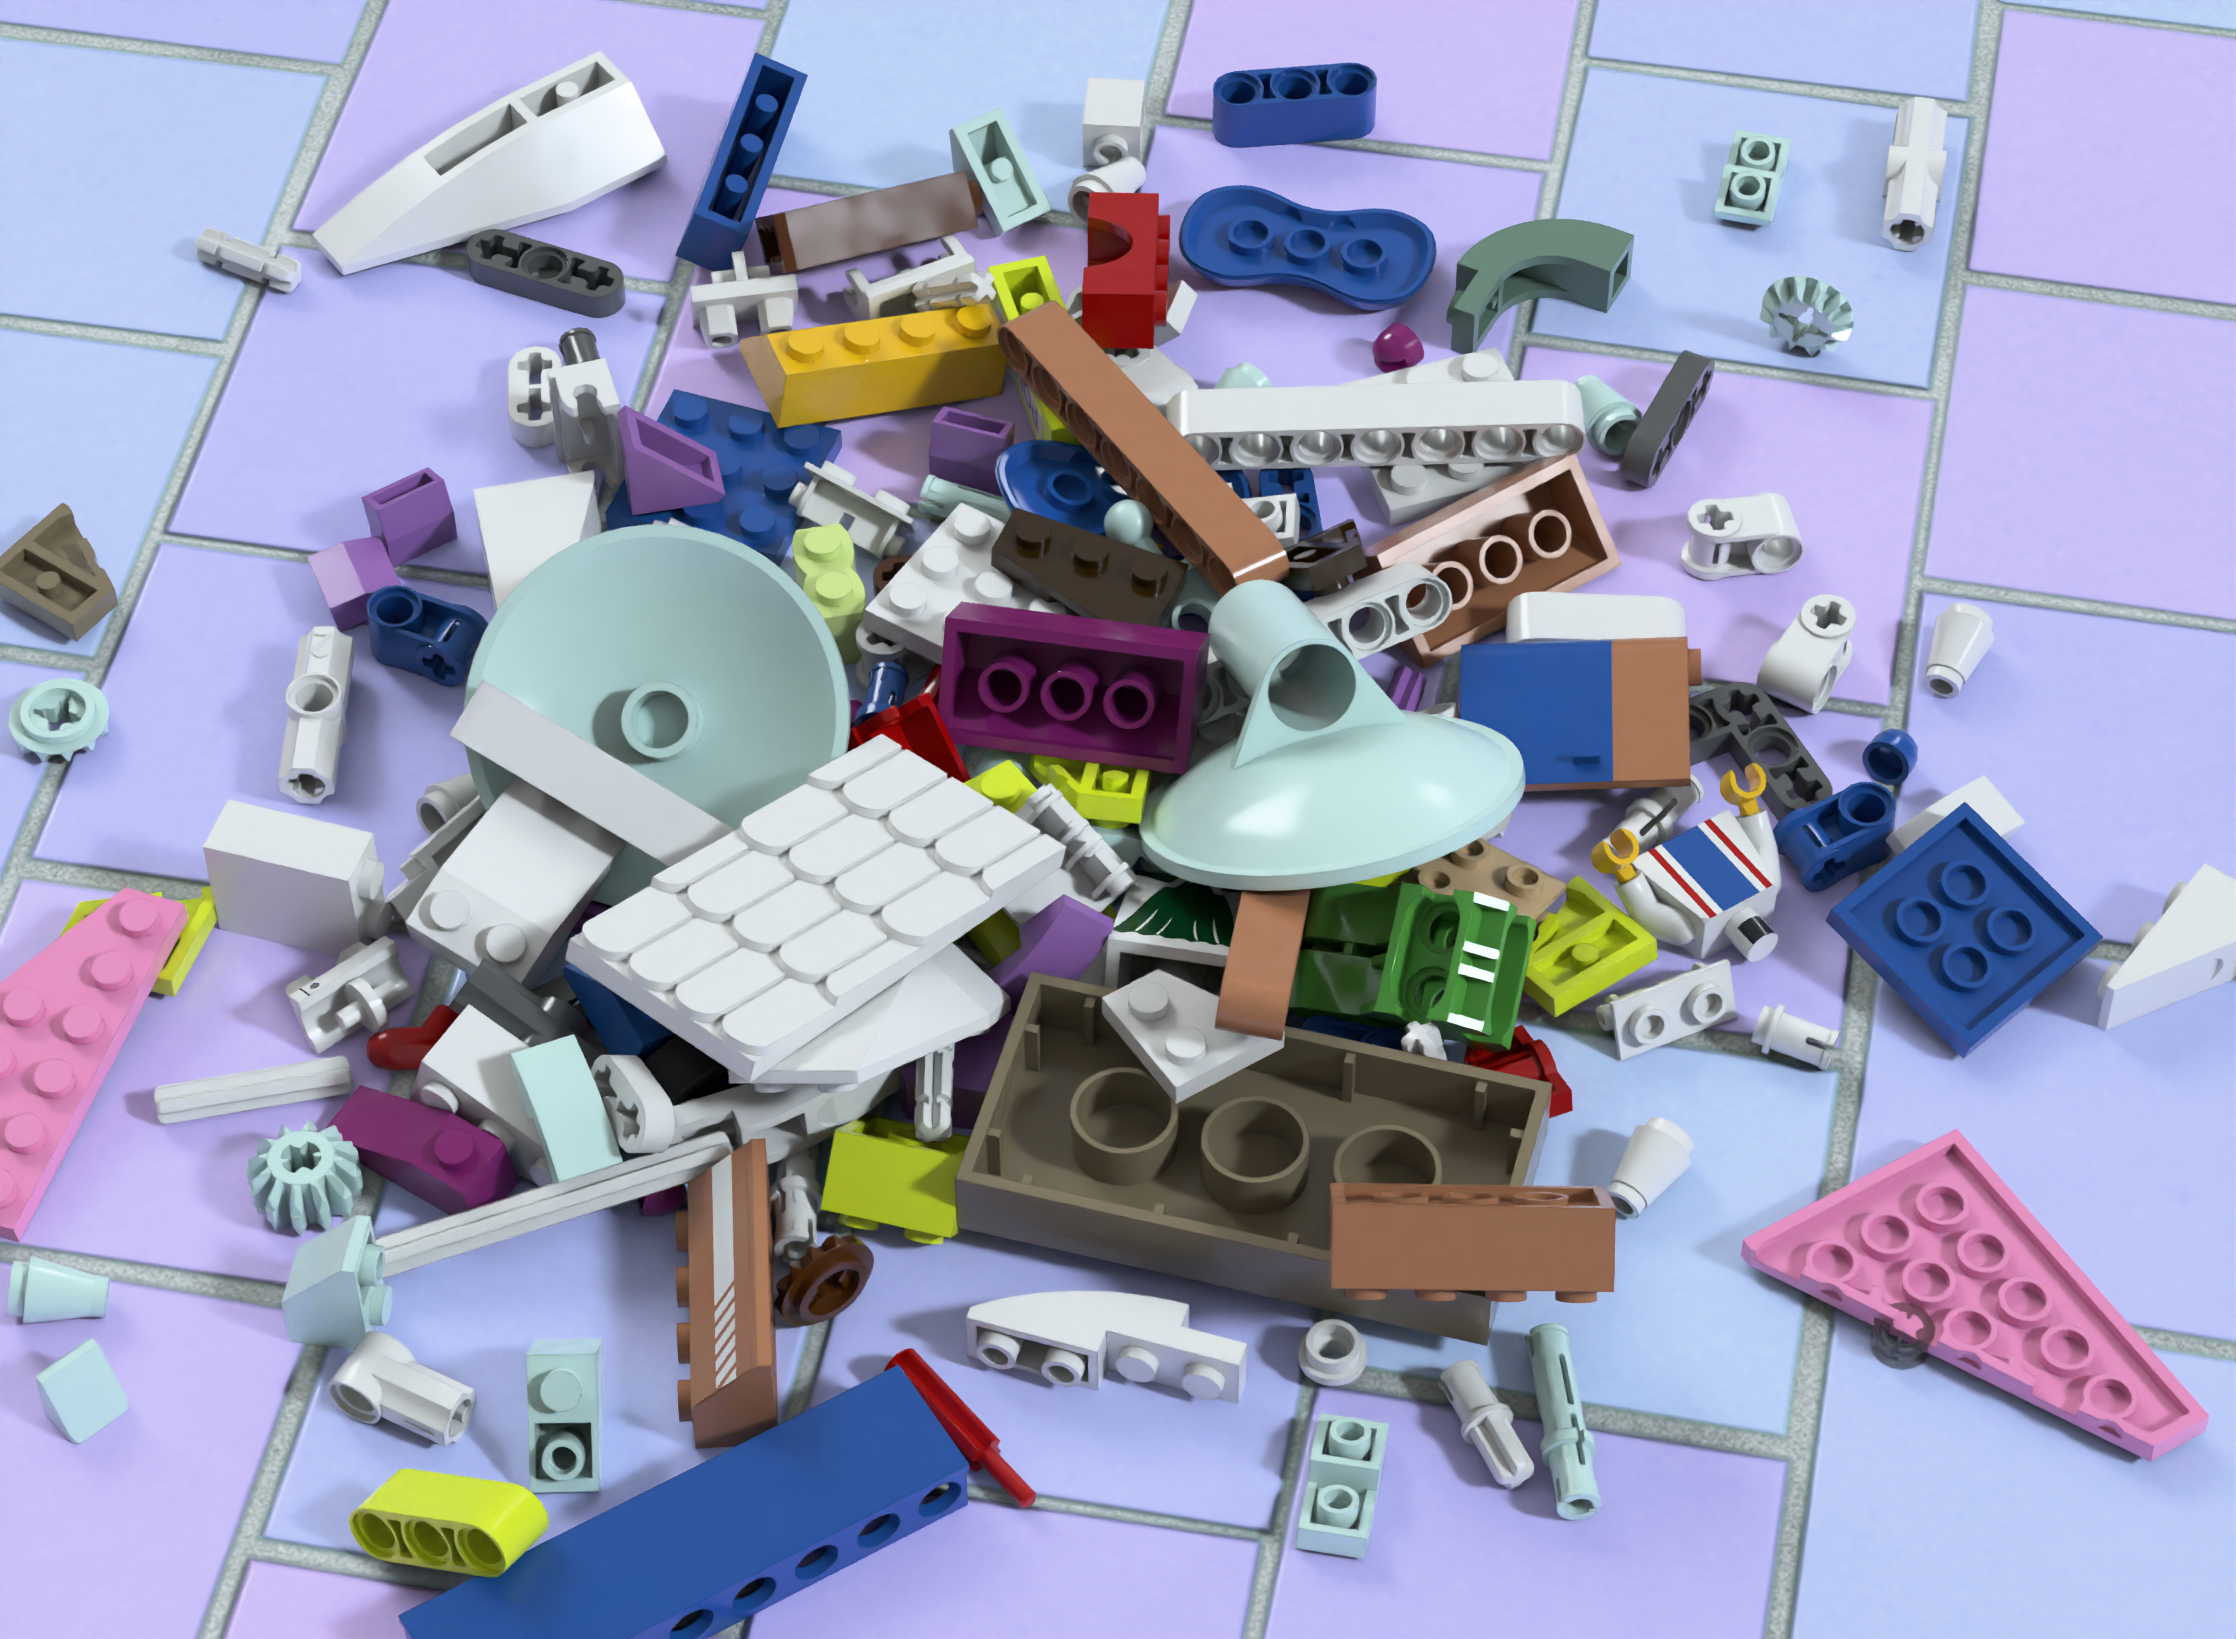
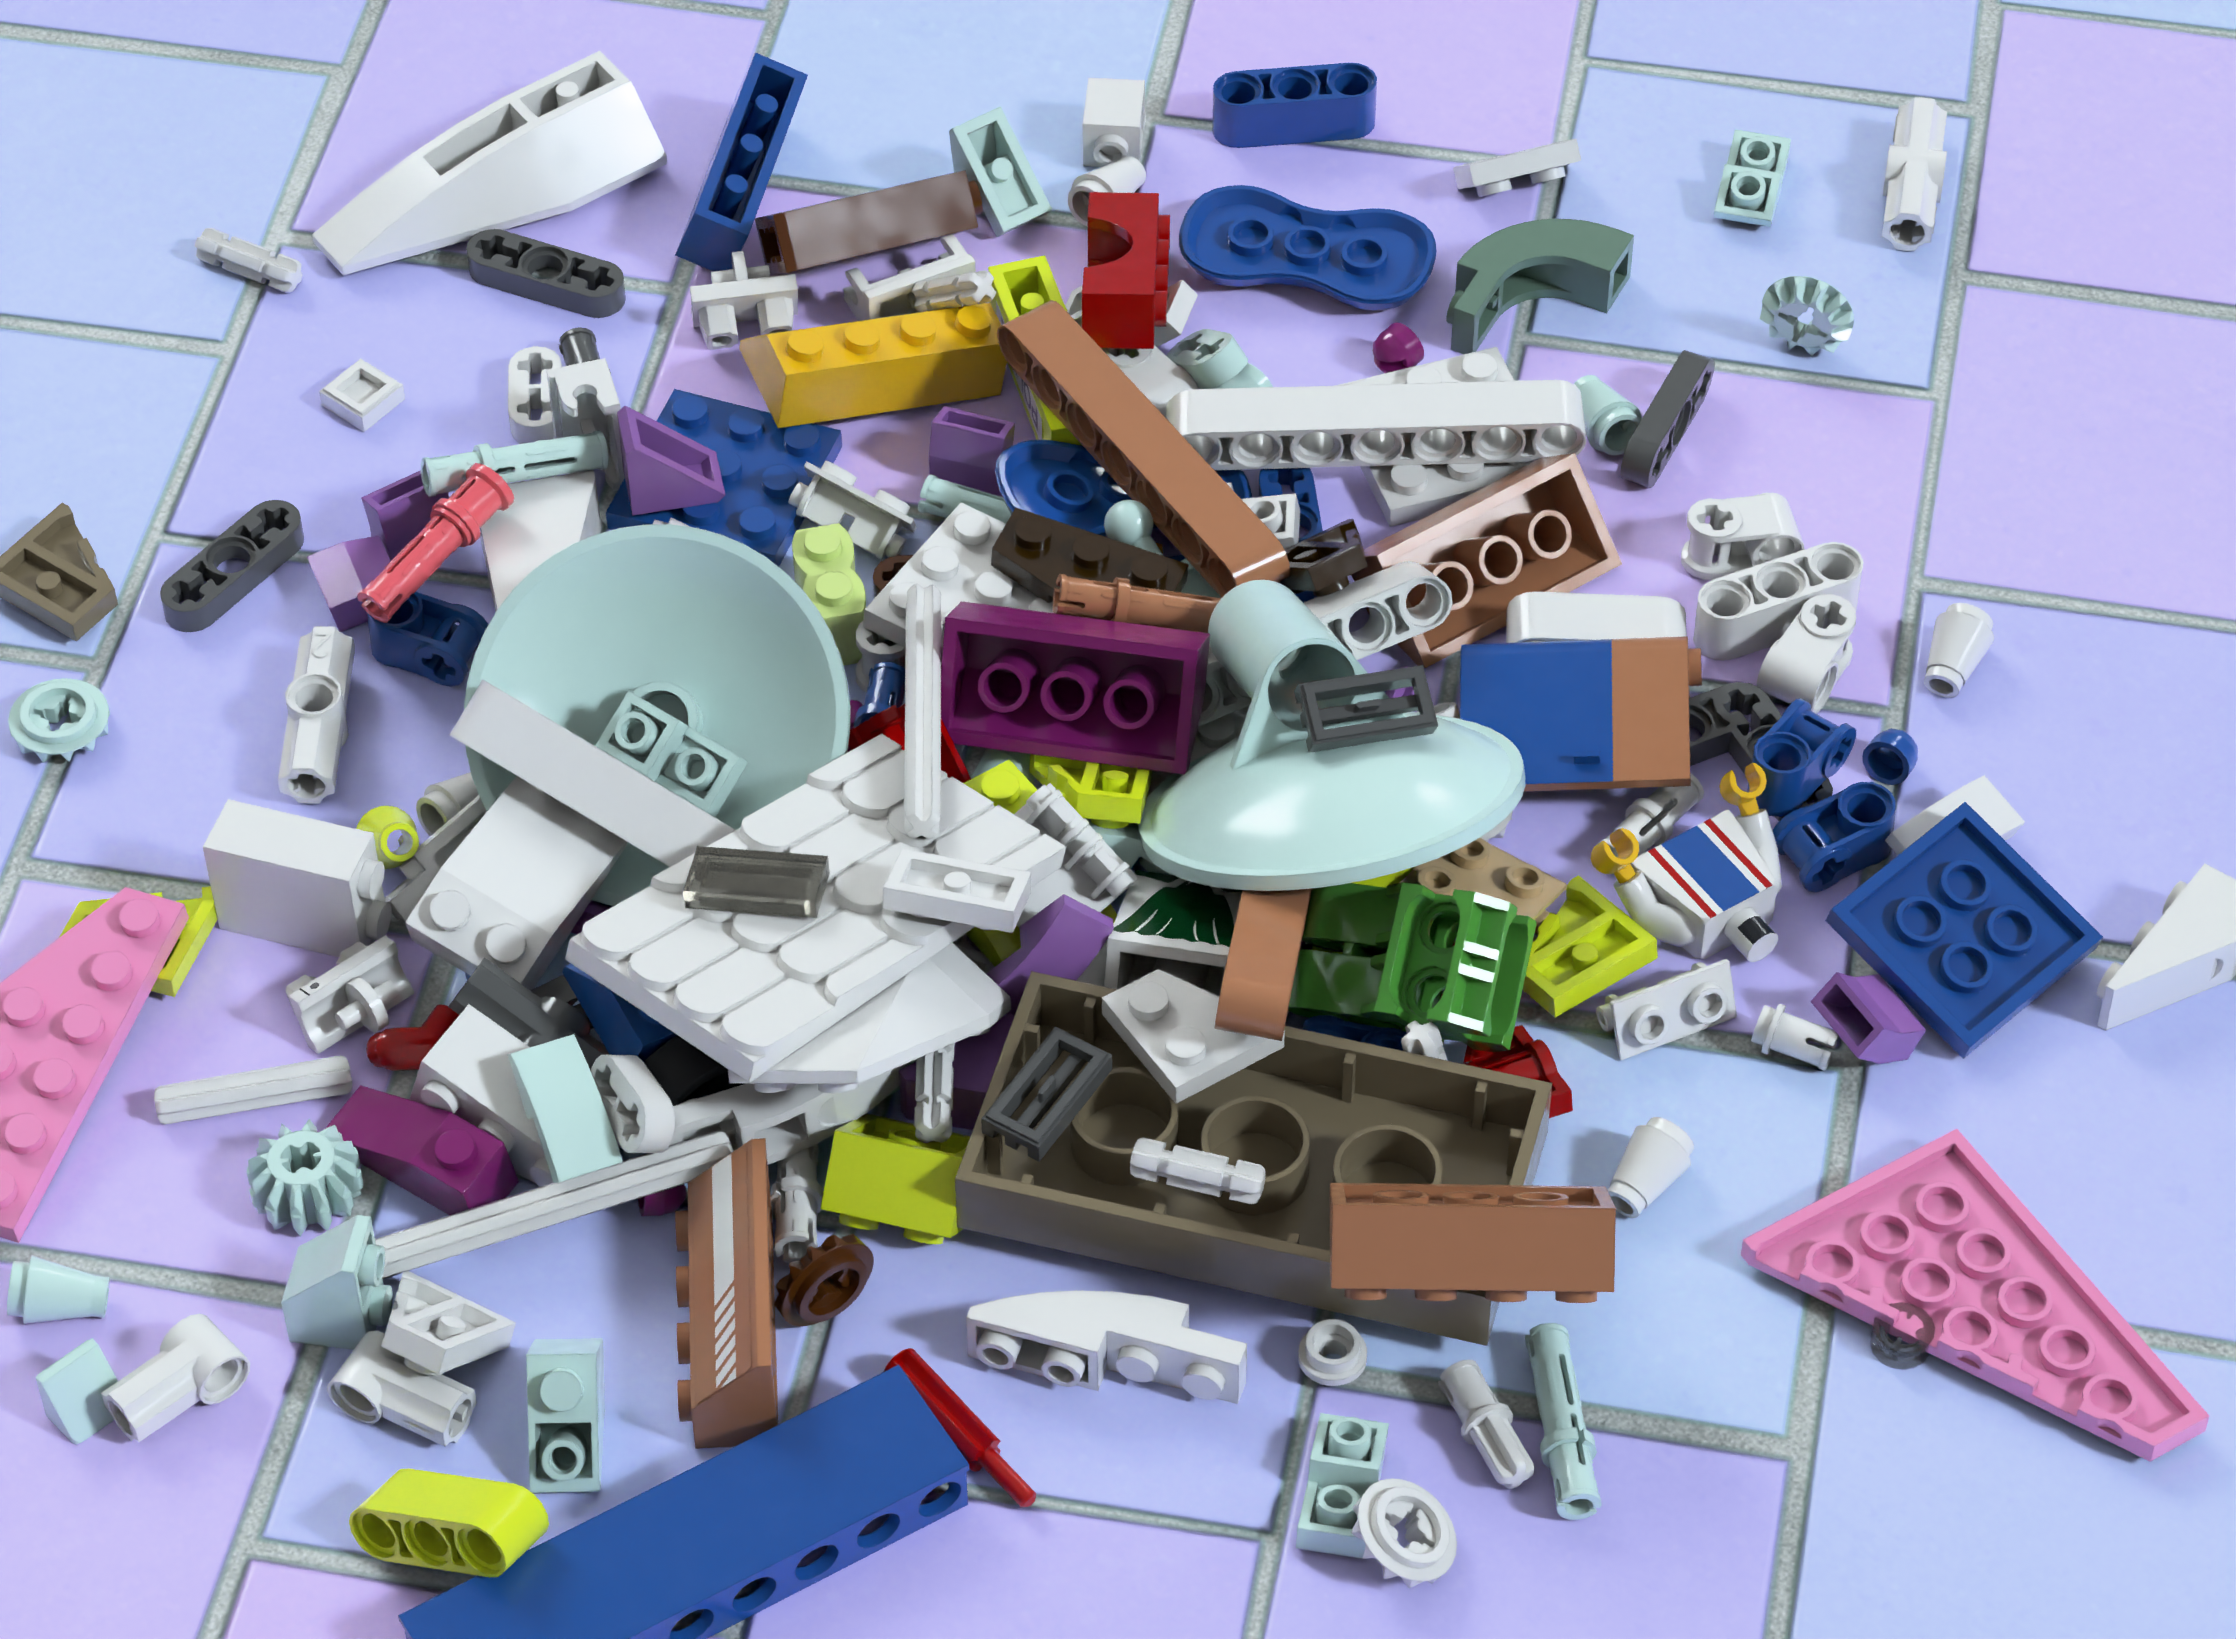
none -> white piece [101,1313,251,1442]
none -> dark grey beam [160,500,304,632]
none -> white tile [319,358,405,432]
none -> neon yellow cone [356,806,419,869]
none -> coral pin [357,463,514,623]
none -> white wing [381,1271,516,1376]
none -> light aqua pin [420,430,609,497]
none -> light aqua slope [595,690,748,817]
none -> clear smoke tile [683,846,830,918]
none -> white plate [883,848,1031,933]
none -> white axle [904,584,941,840]
none -> dark grey tile [981,1027,1112,1162]
none -> nougat pin [1053,574,1221,633]
none -> white axle [1130,1138,1265,1205]
none -> light aqua beam [1166,329,1248,389]
none -> dark grey tile [1294,665,1438,753]
none -> white gear [1351,1478,1457,1589]
none -> white plate [1453,138,1582,197]
none -> white beam [1693,542,1864,661]
none -> blue piece [1747,698,1857,817]
none -> medium lavender piece [1810,972,1926,1064]

